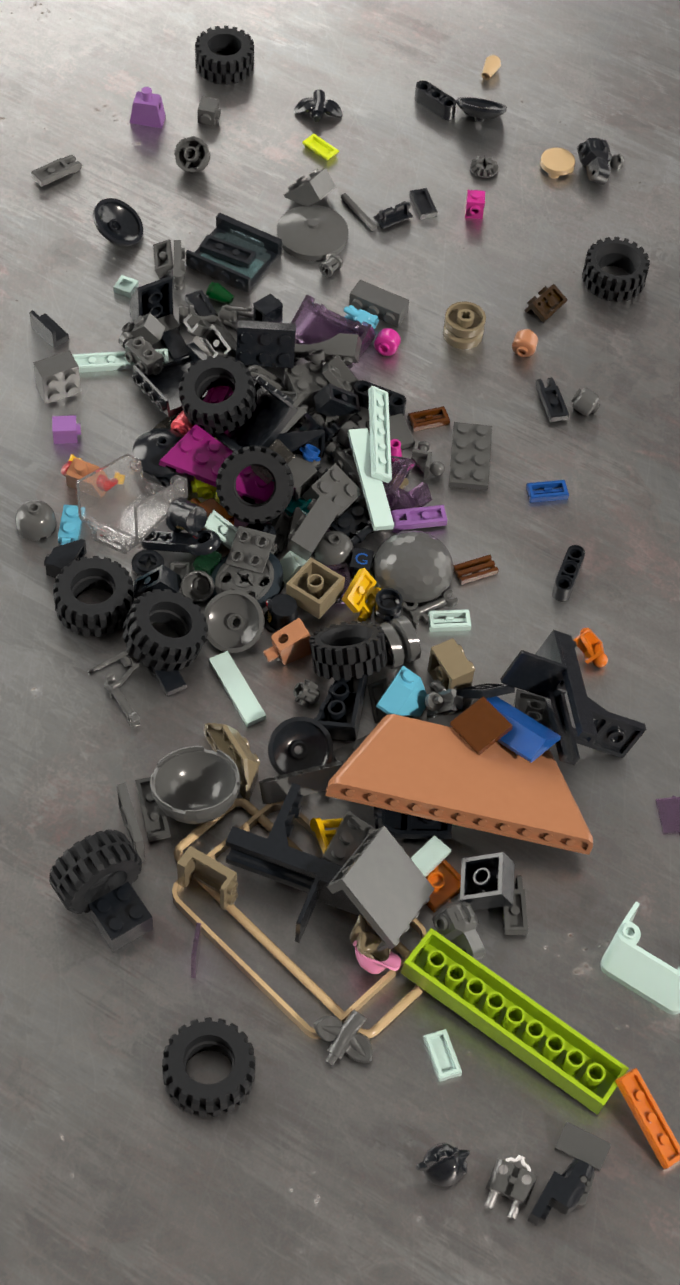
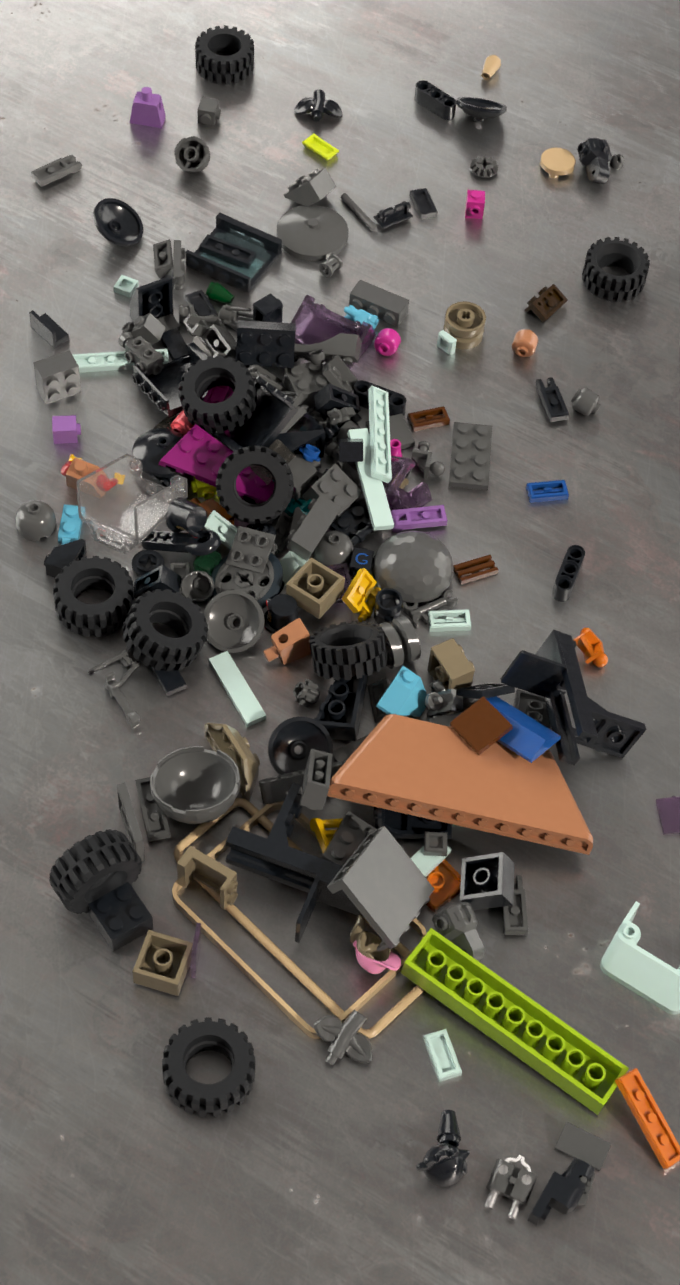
none -> dark tan brick [132,930,194,996]
none -> dark grey brick [300,749,333,811]
none -> dark grey plate [327,407,356,425]
none -> black panel [339,439,363,462]
none -> dark grey tile [424,832,447,856]
none -> light aqua tile [437,330,457,356]
none -> black cone [437,1110,461,1147]

